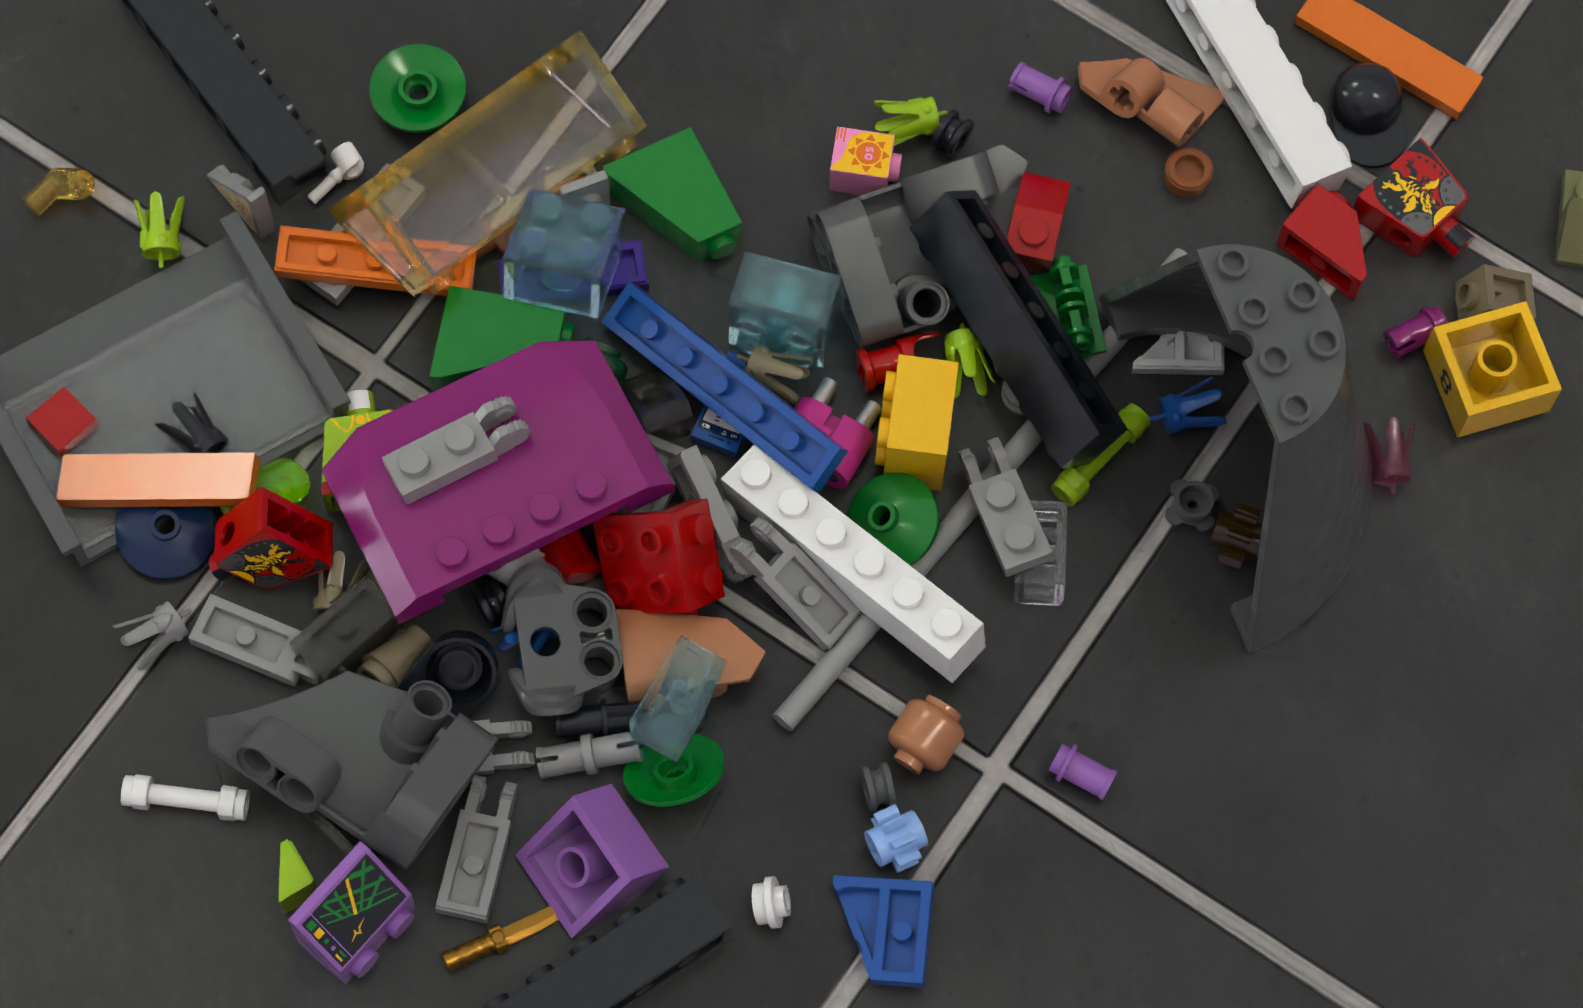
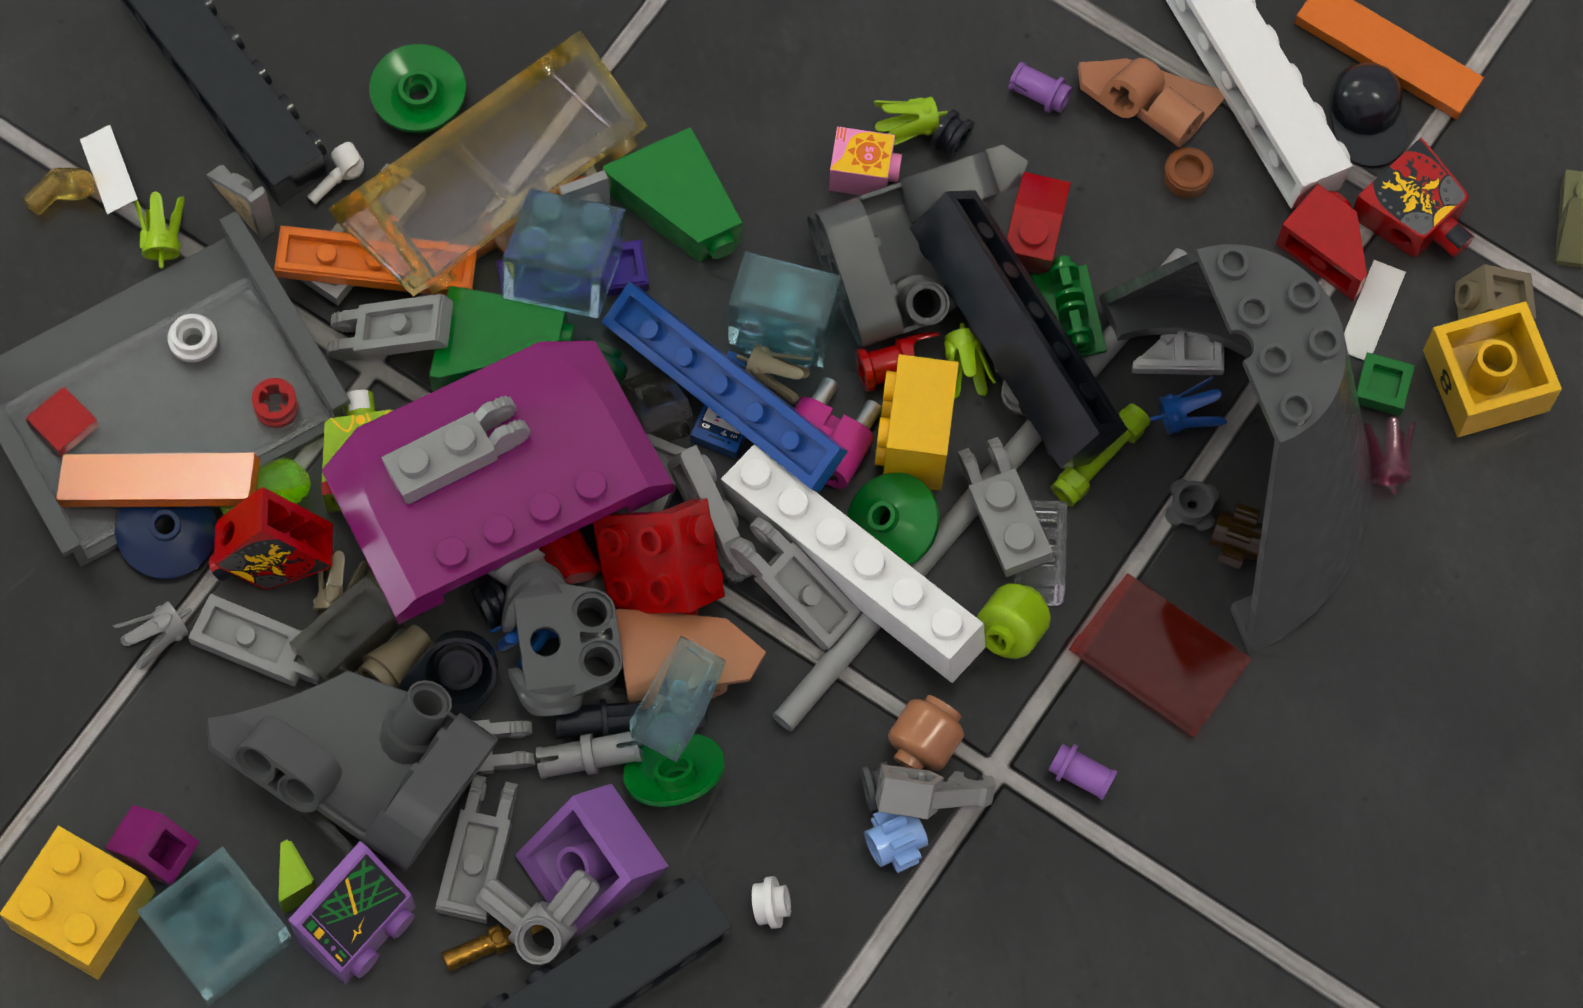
white bar [121,774,250,821] -> none
black piece [155,392,229,453] -> none
blue wing [833,875,935,988] -> none
magenta pin [1383,306,1448,360] -> none
none -> yellow brick [0,825,155,980]
none -> white sticker [80,125,138,214]
none -> magenta brick [104,805,200,886]
none -> clear light blue brick [137,846,293,1006]
none -> white plate [167,314,218,362]
none -> red bush [251,378,299,428]
none -> light grey hinge [327,294,453,361]
none -> light grey axle [475,869,600,965]
none -> light grey piece [875,764,996,819]
none -> lime head [977,584,1051,659]
none -> clear red piece [1069,573,1252,737]
none -> white sticker [1344,260,1406,360]
none -> green plate [1356,352,1415,416]

